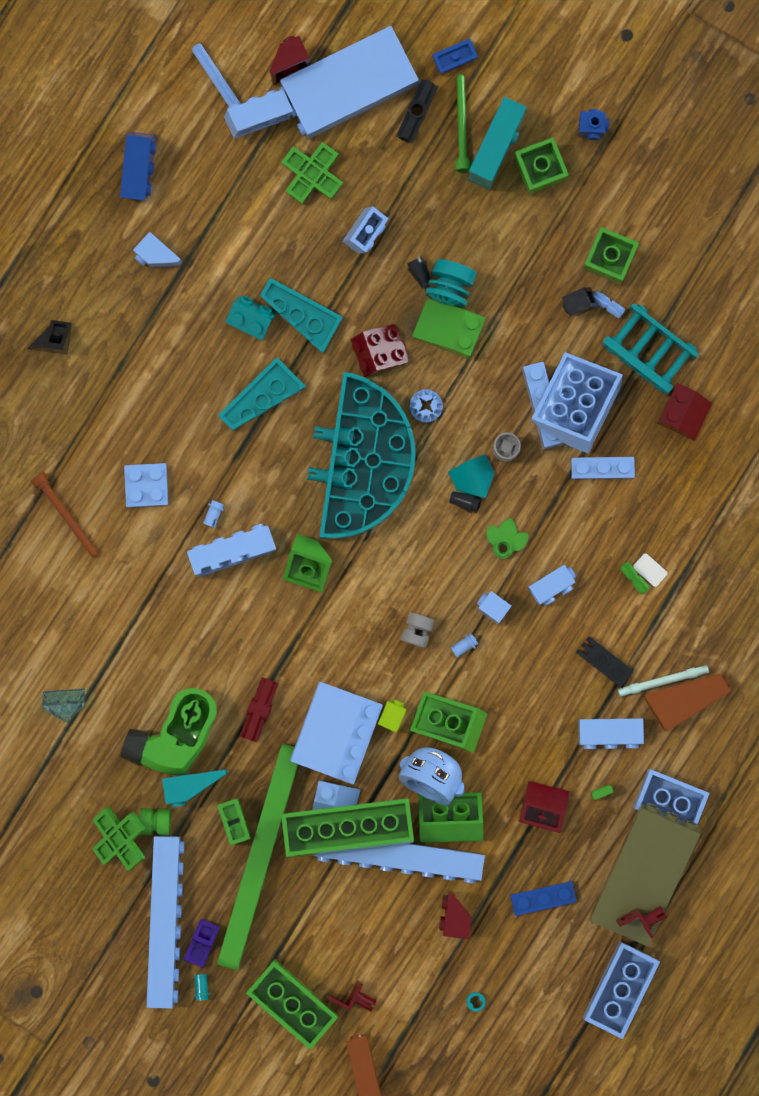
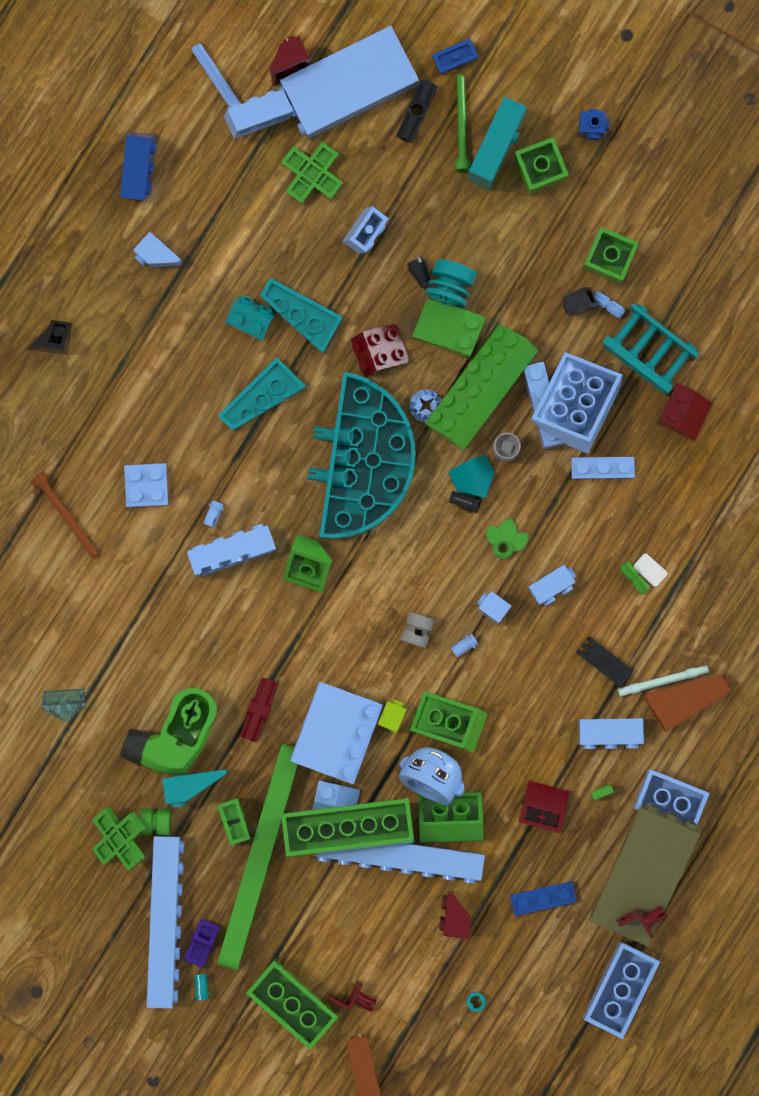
none -> bright green brick [425,324,538,451]

